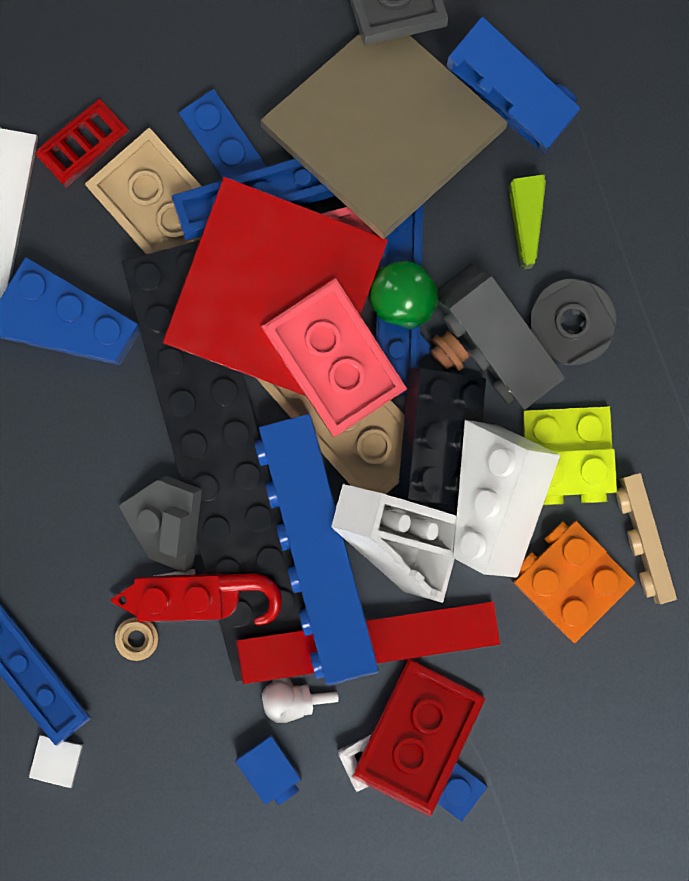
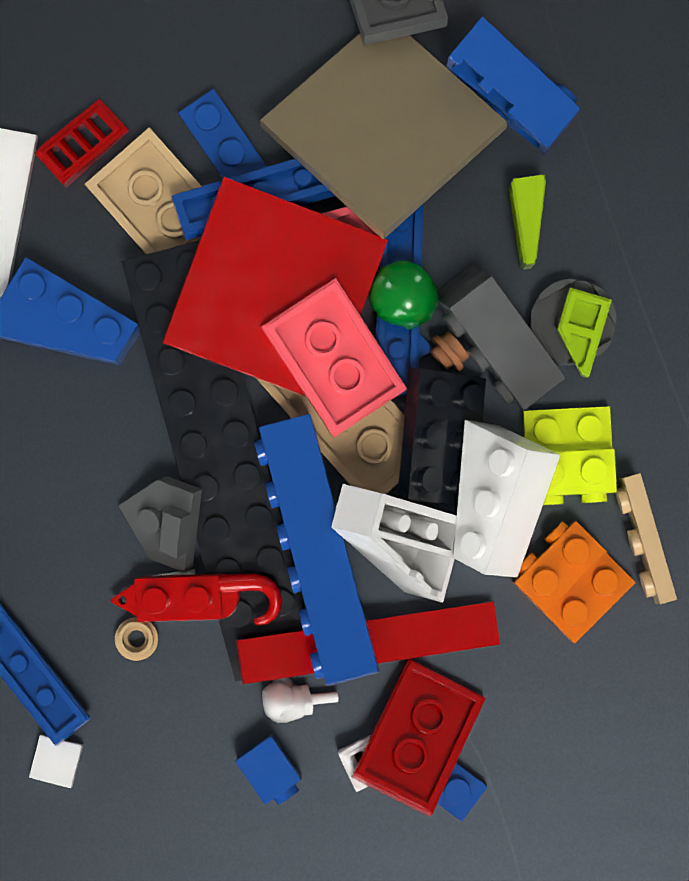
none -> lime tile [556,288,612,378]

